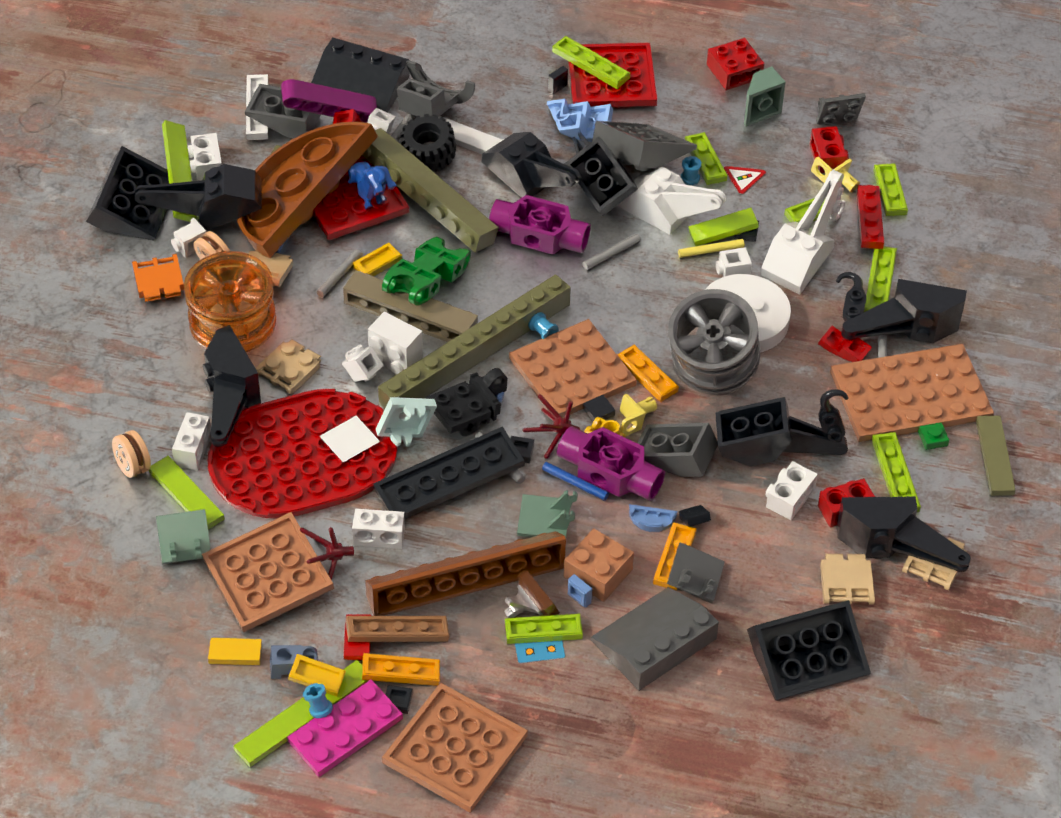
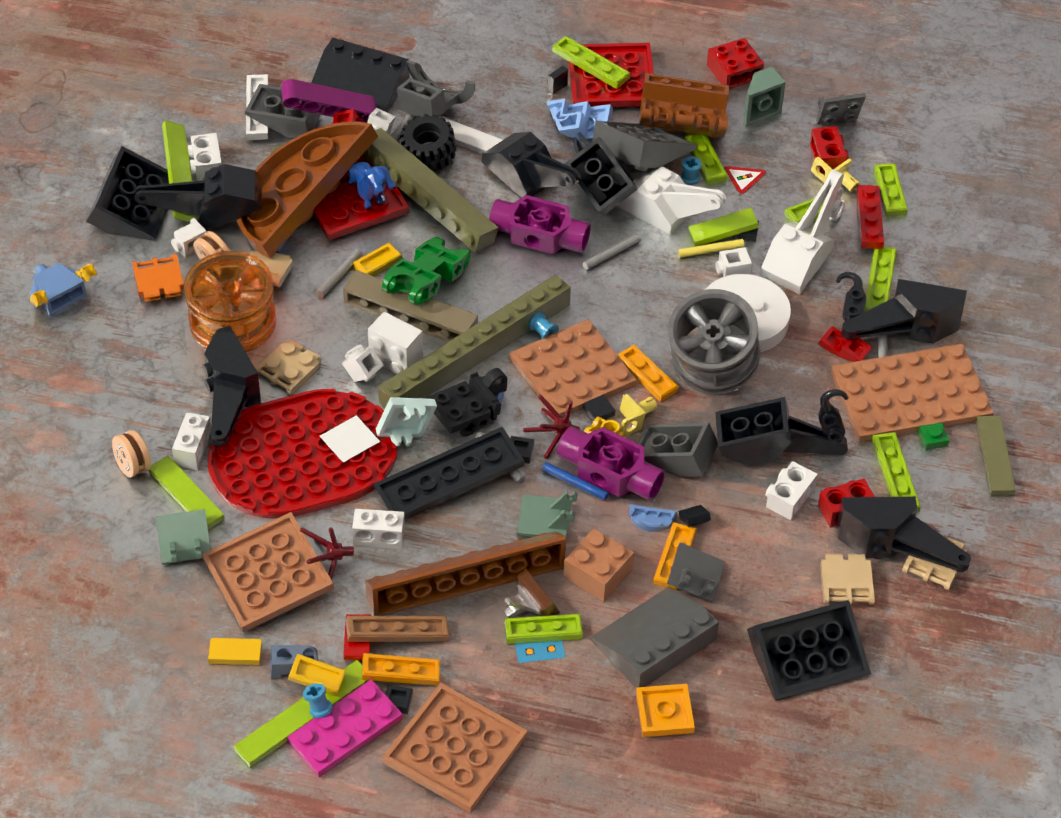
medium blue tile [568,574,592,608] -> none
none -> medium blue torso [30,263,97,316]
none -> light orange plate [636,684,695,737]
none -> dark orange slope [639,73,729,138]

